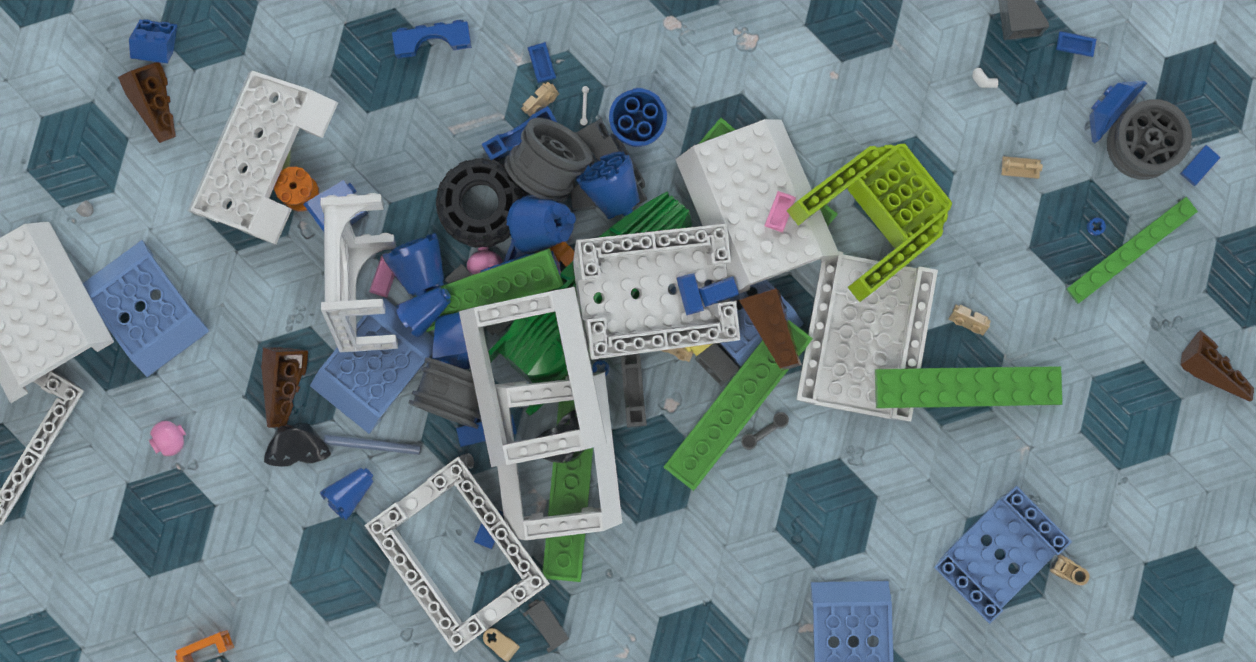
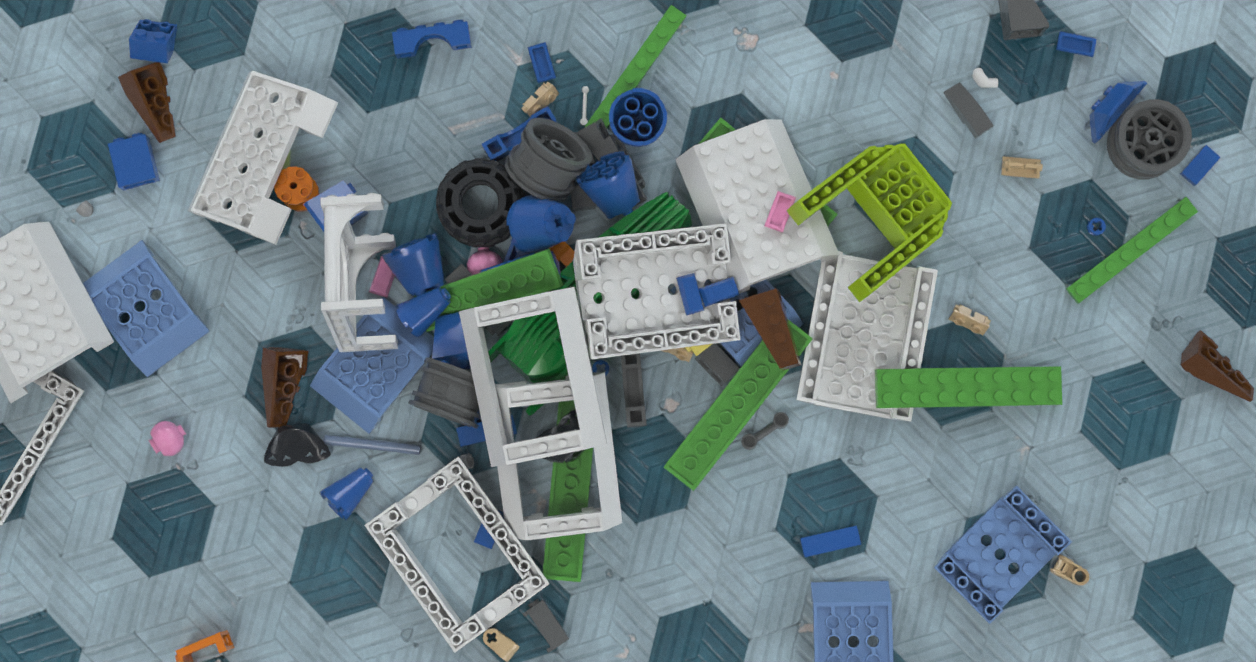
none -> blue brick [108,133,160,191]
none -> bright green plate [585,5,687,129]
none -> blue tile [800,526,861,557]
none -> dark grey slope [943,82,994,139]

